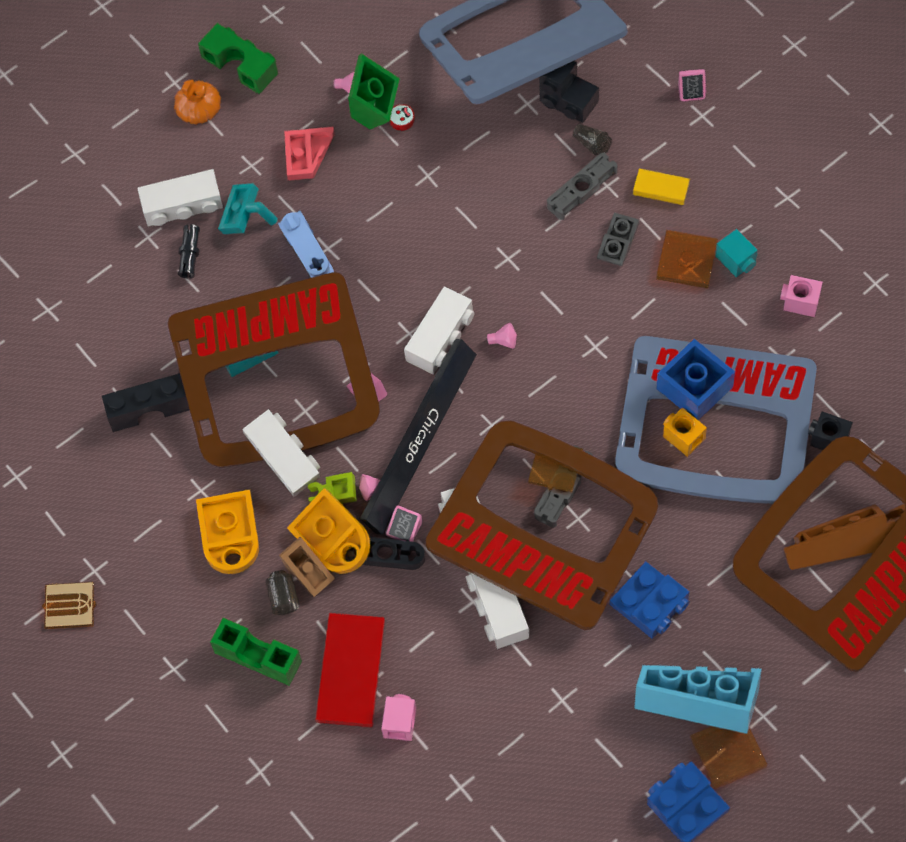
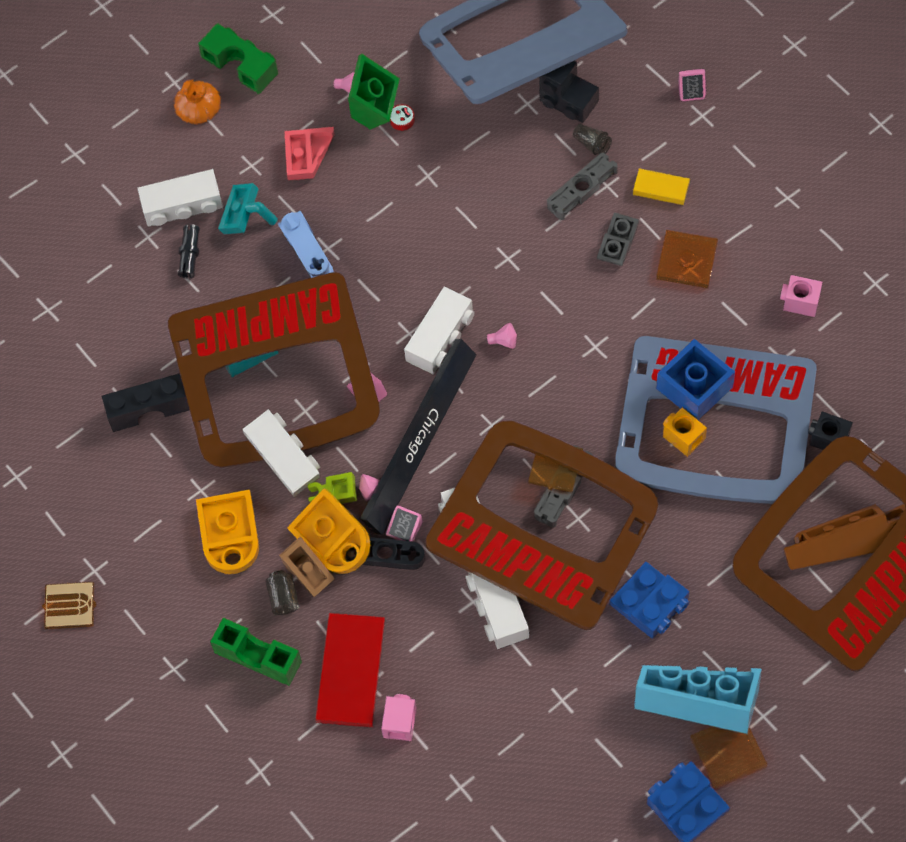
teal brick [715,229,758,277] -> none

